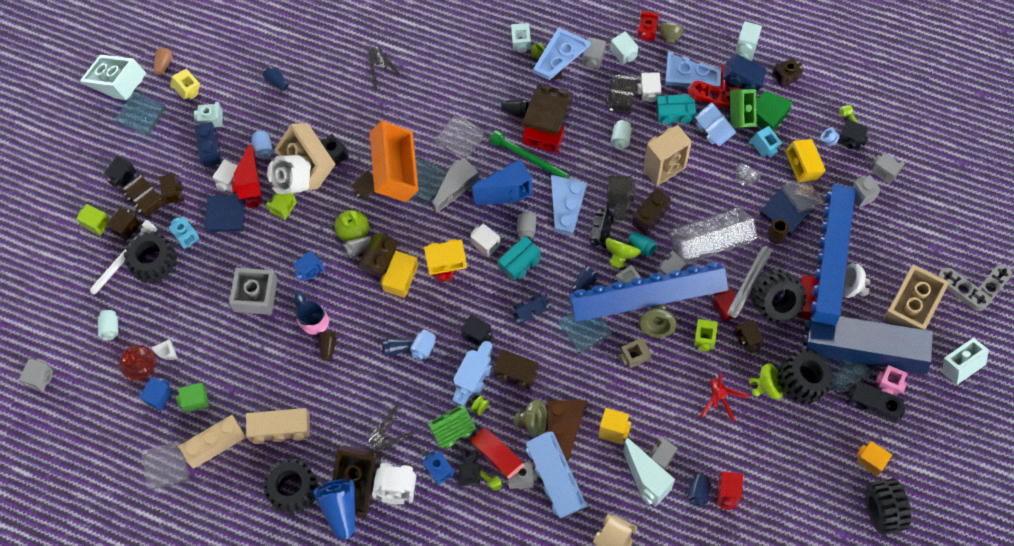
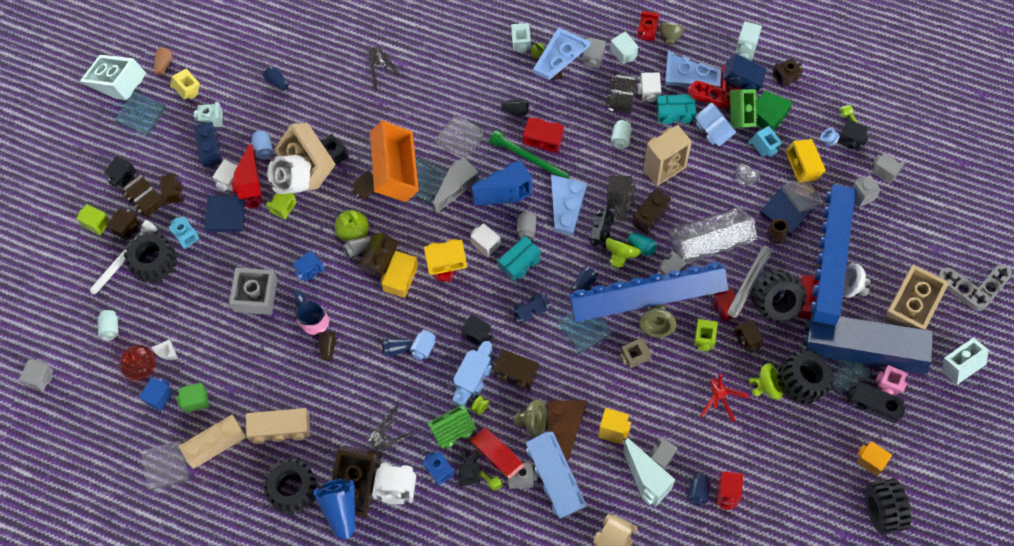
dark brown slope [522,84,574,135] -> none
white tile [616,265,641,283] -> none

